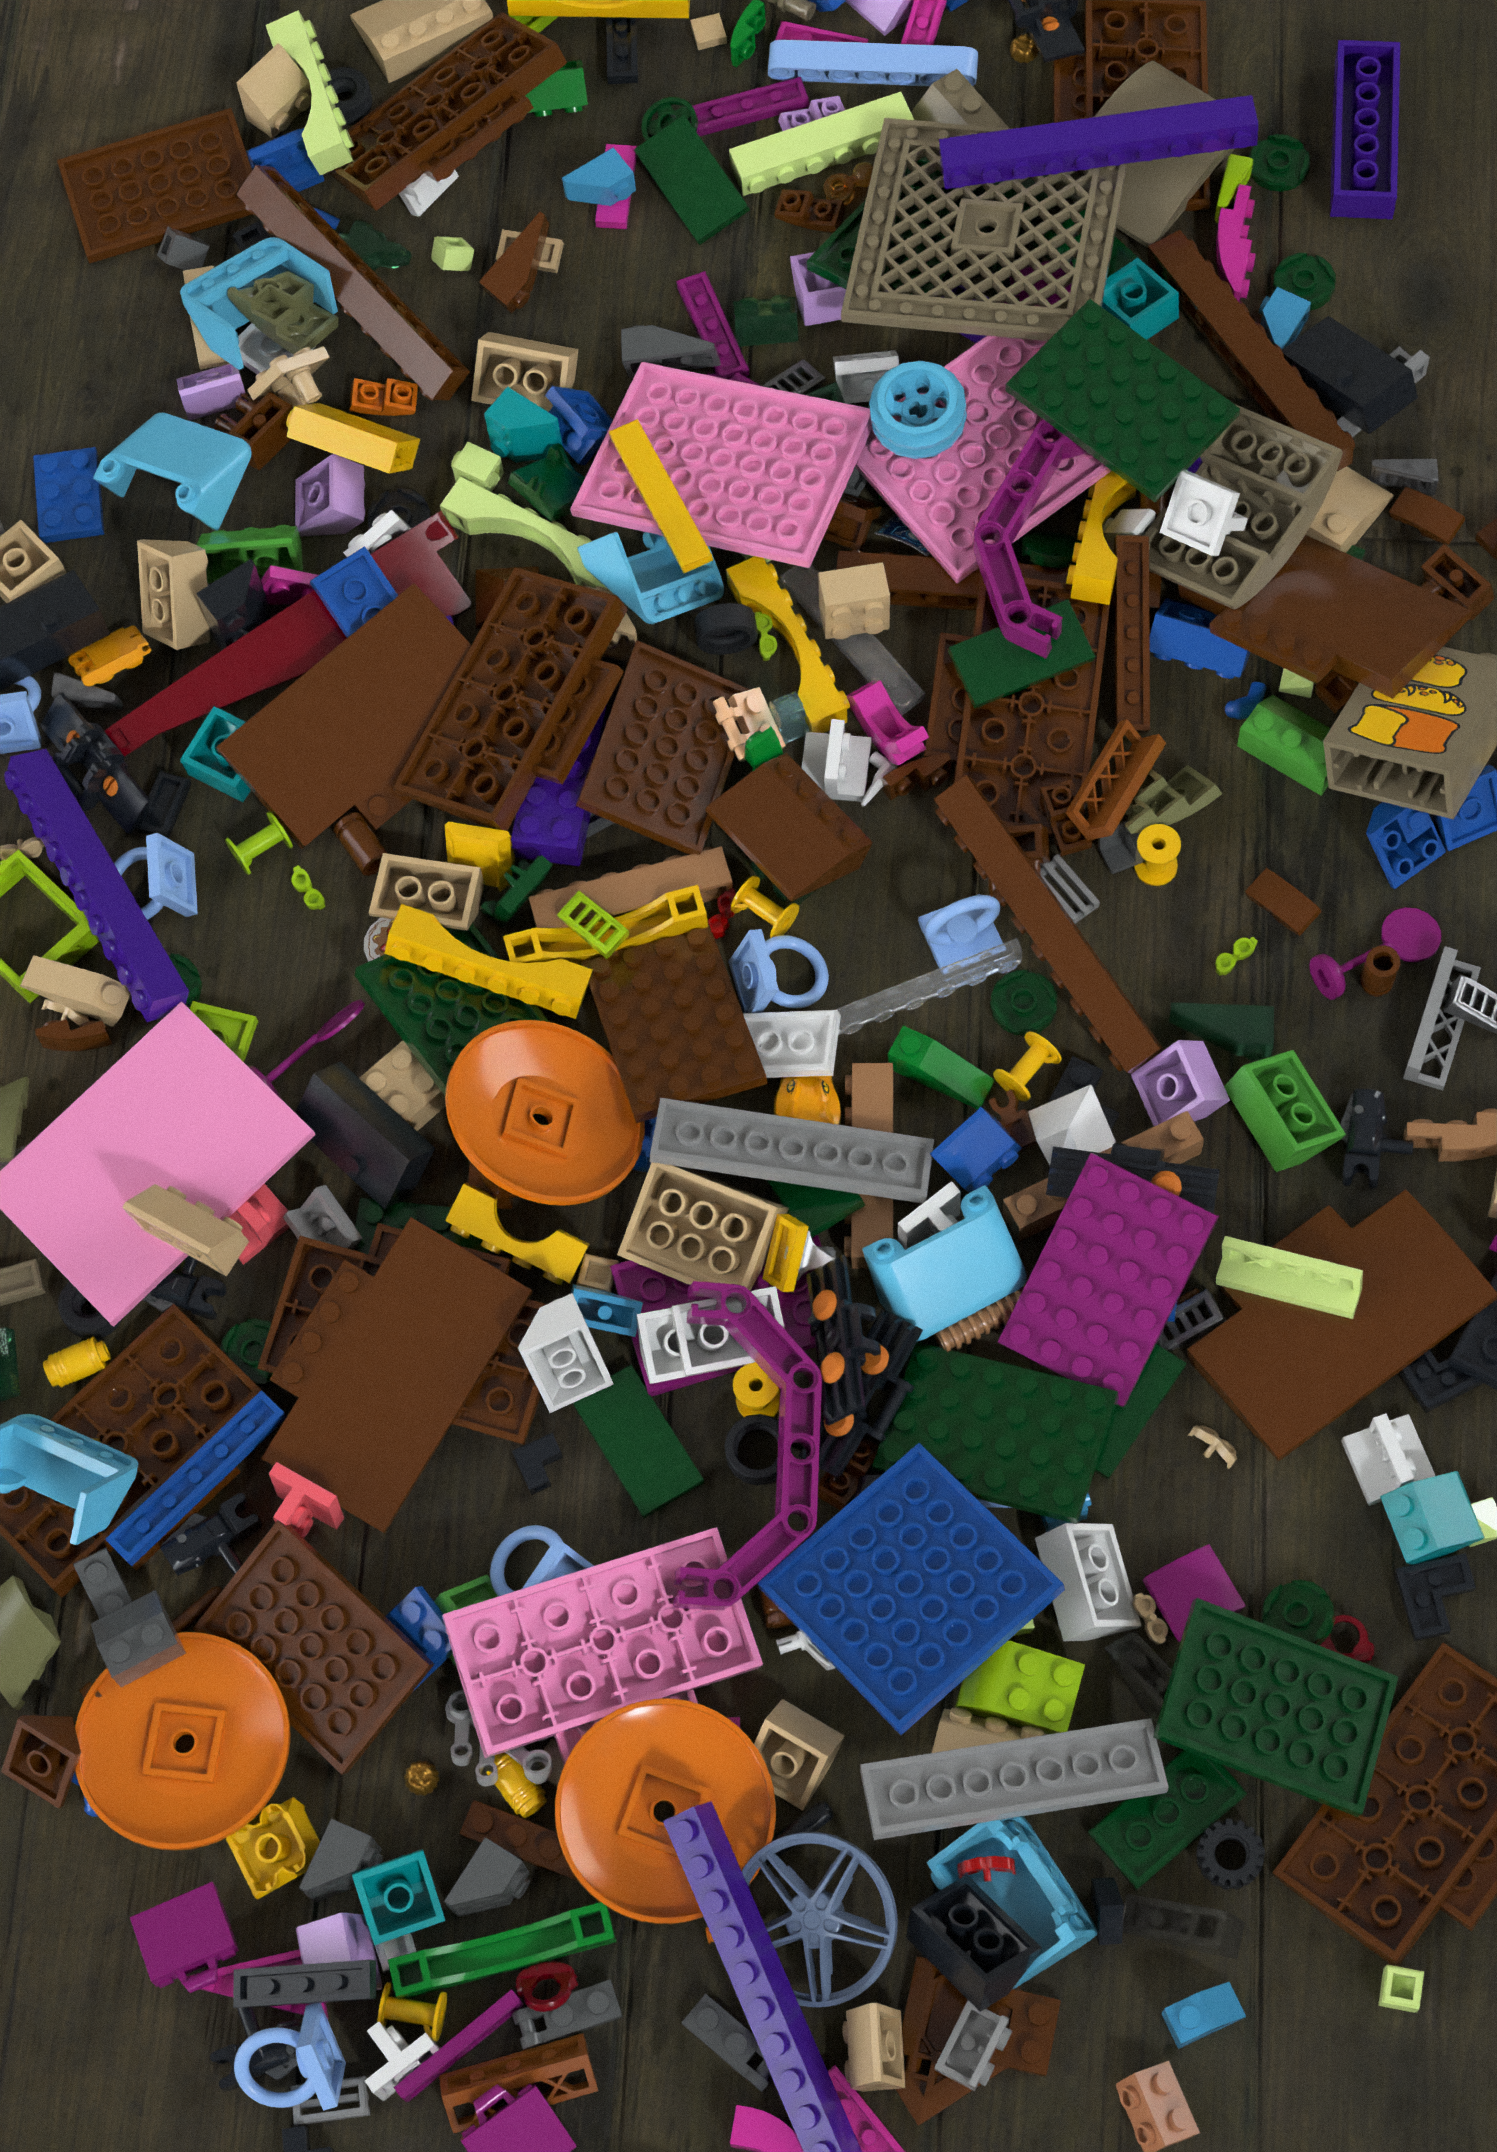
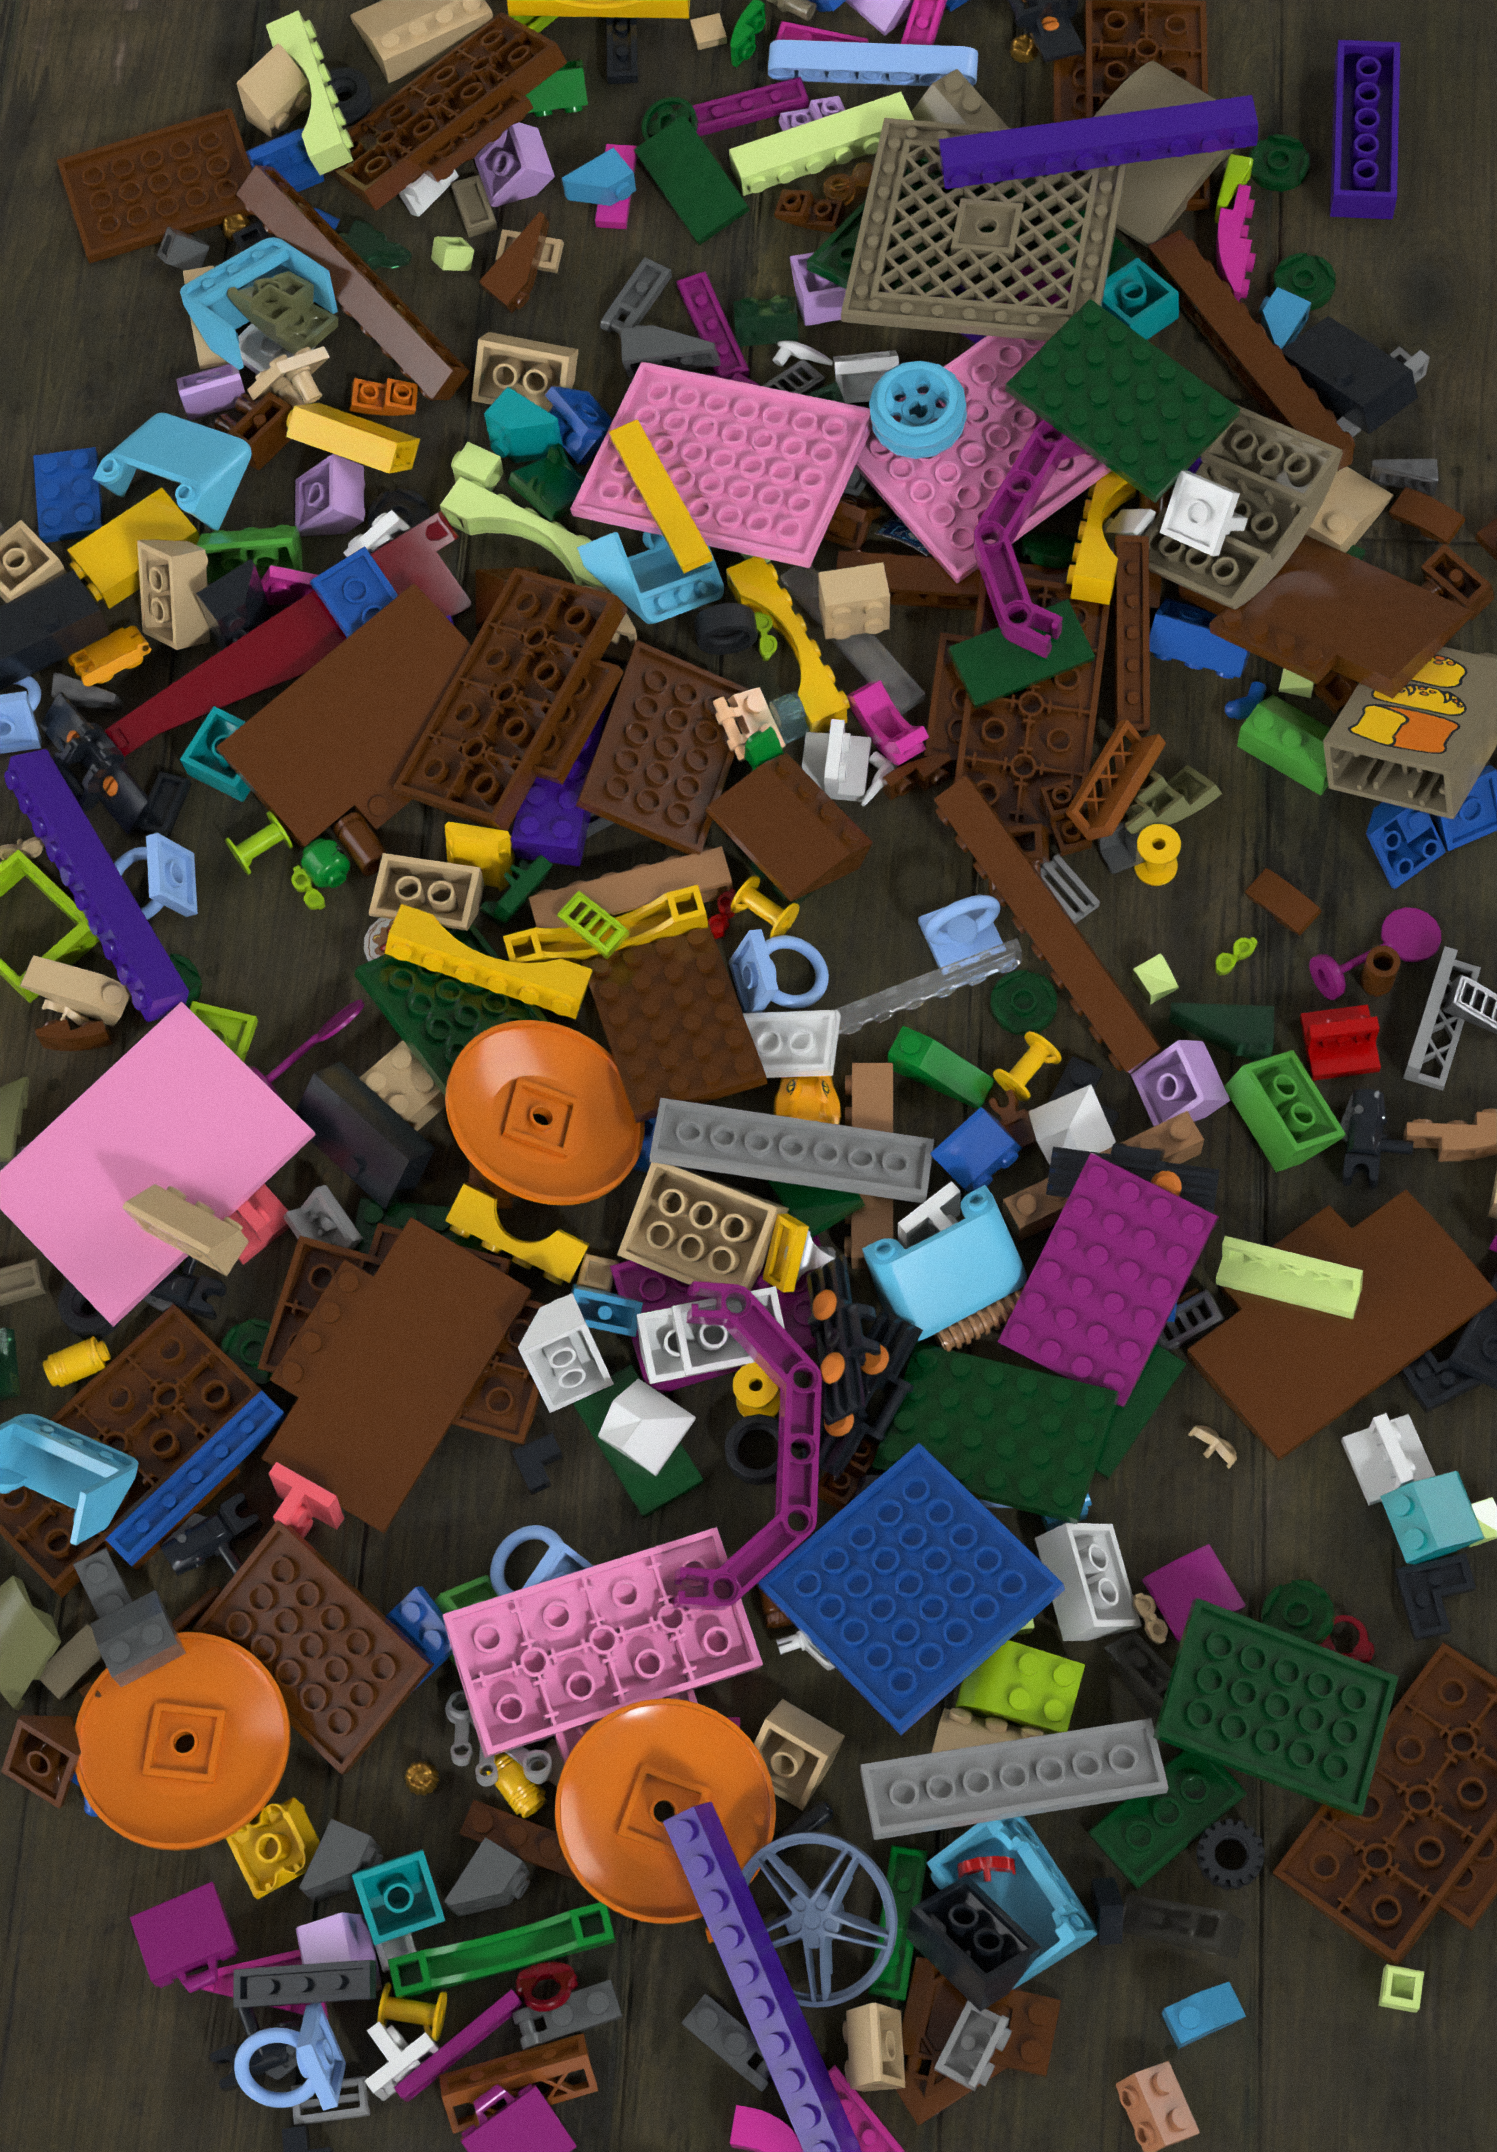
none -> dark tan tile [39,1623,103,1701]
none -> yellow brick [68,487,200,609]
none -> pearl gold piece [223,214,251,241]
none -> green head [301,838,350,888]
none -> dark tan tile [451,174,498,238]
none -> lavender slope [474,122,555,207]
none -> white slope [598,1379,696,1476]
none -> dark grey plate [600,257,672,338]
none -> white bar [773,340,833,367]
none -> green tile [868,1845,928,2001]
none -> yellowish green slope [1132,953,1179,1005]
none -> red bracket [1299,1004,1381,1081]

